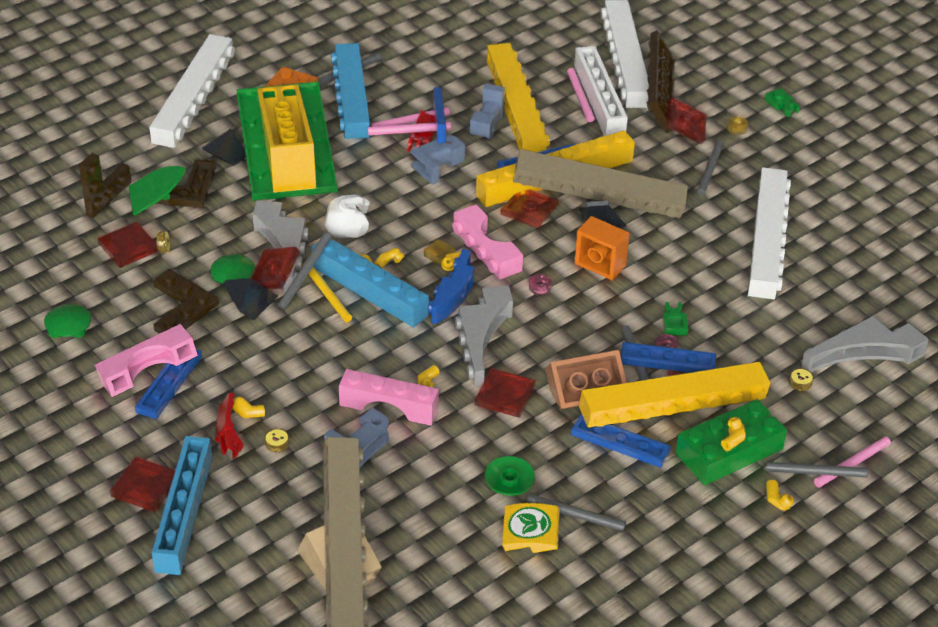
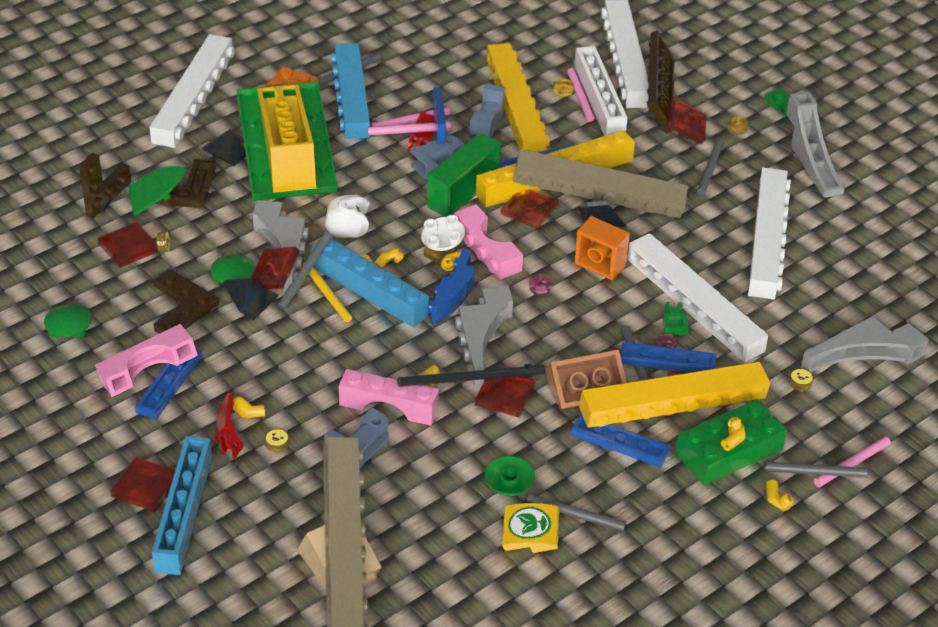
none -> black bar [397,364,545,387]
none -> white dish [421,215,465,251]
none -> green piece [427,133,501,217]
none -> clear yellow tile [553,79,574,97]
none -> white brick [627,233,768,363]
none -> light grey arch [787,92,844,198]

